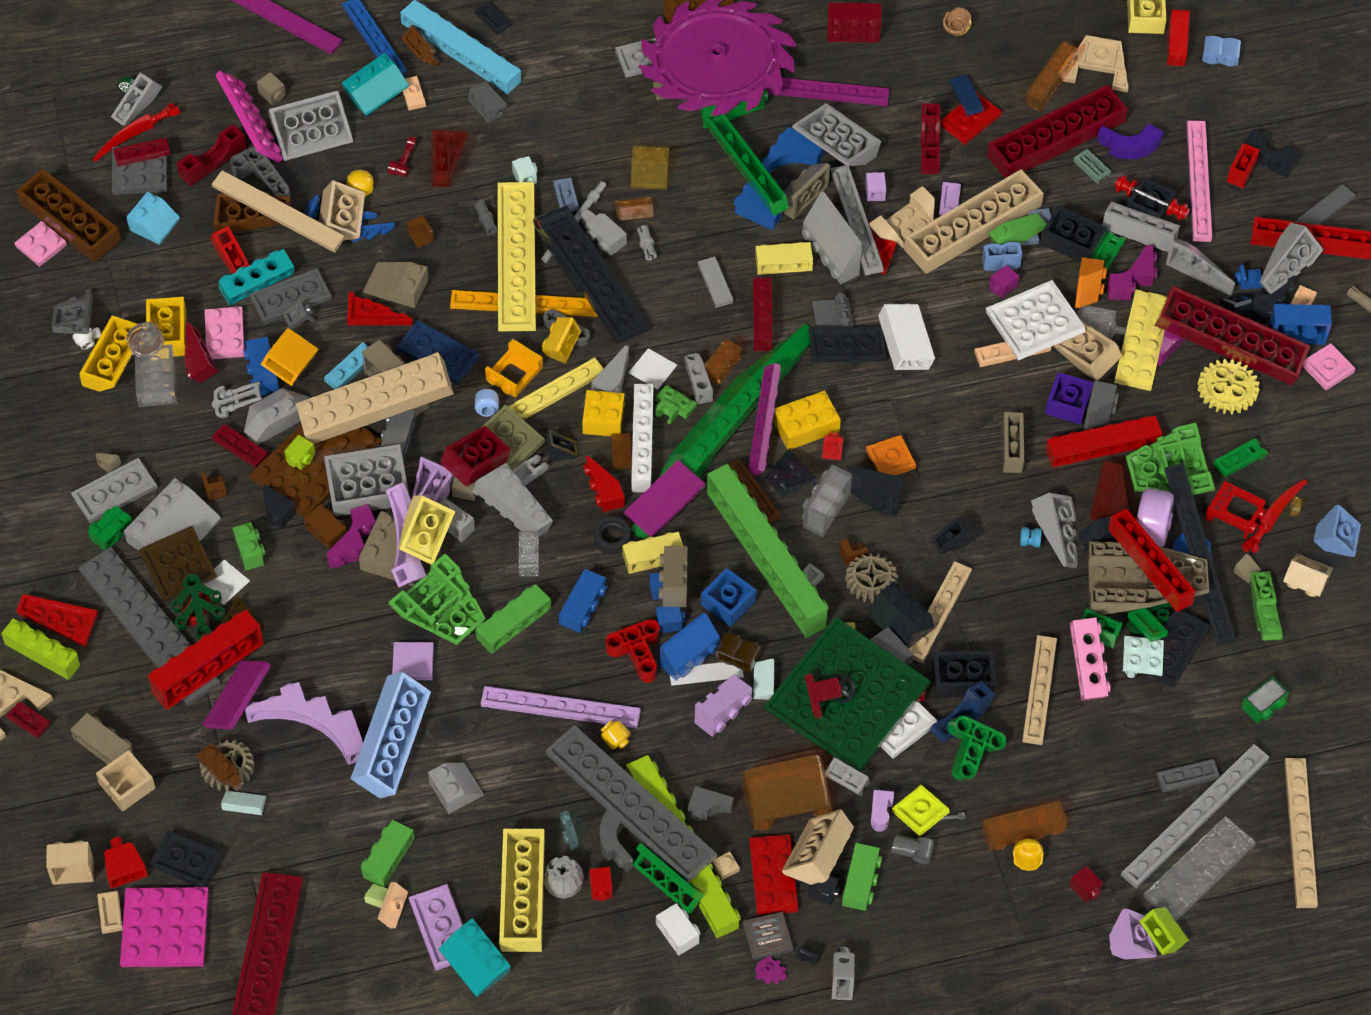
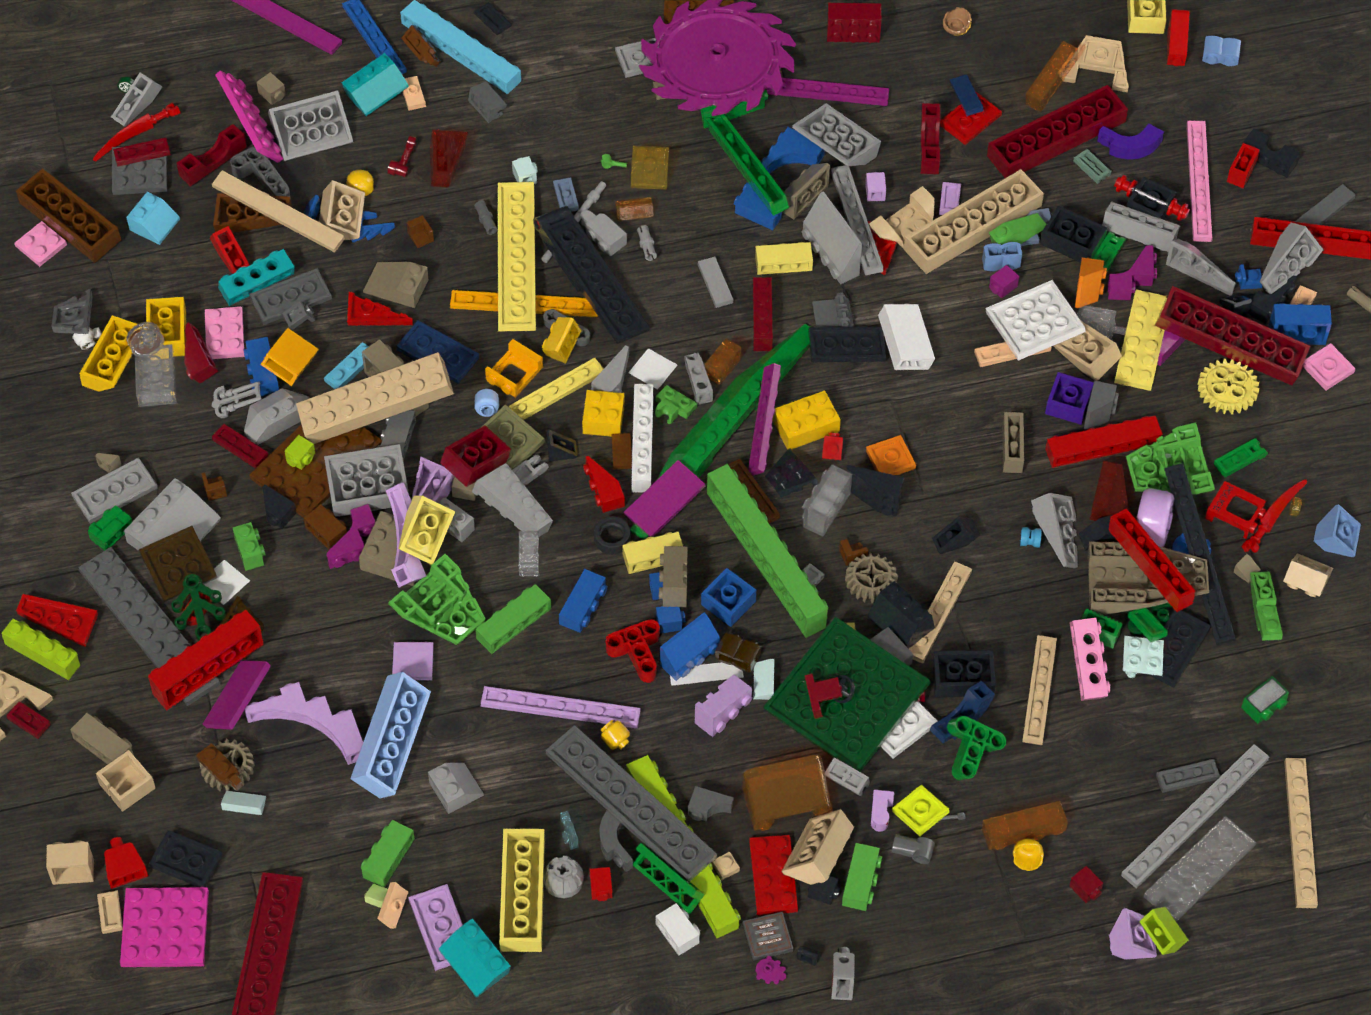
none -> bright green hand [601,154,627,169]

